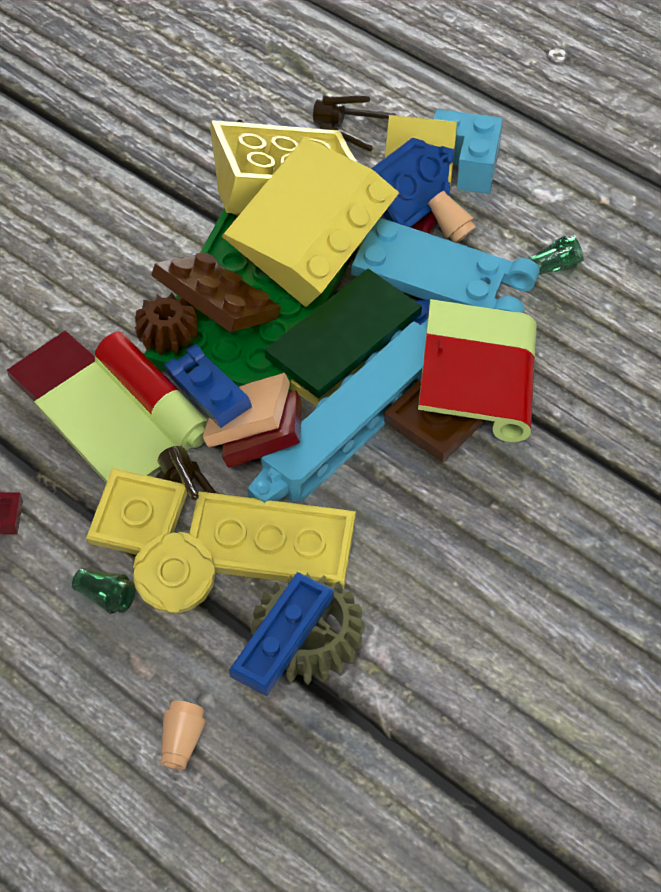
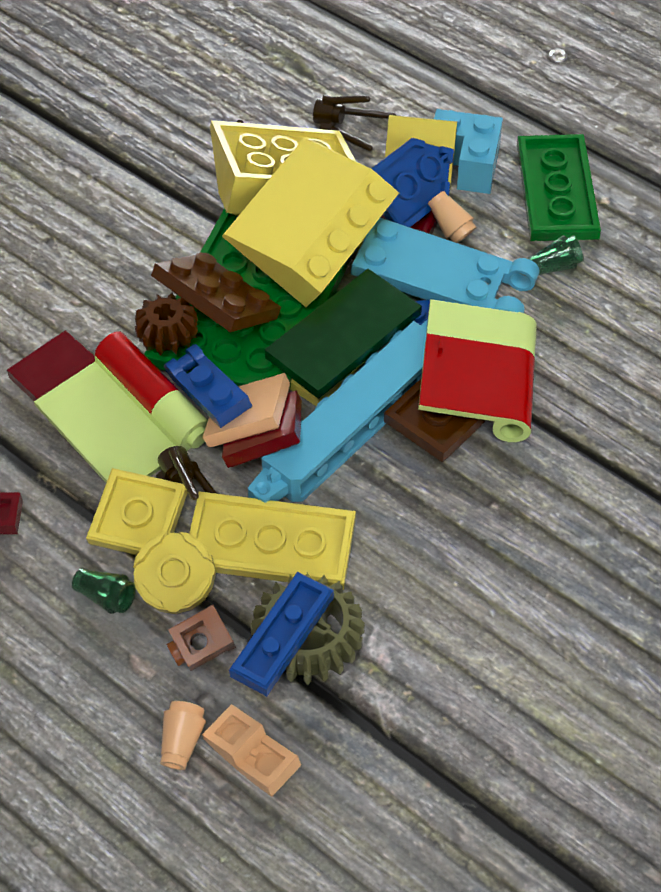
none -> dark orange brick [166,605,236,671]
none -> light nougat slope [202,704,301,797]
none -> green tile [517,134,601,241]

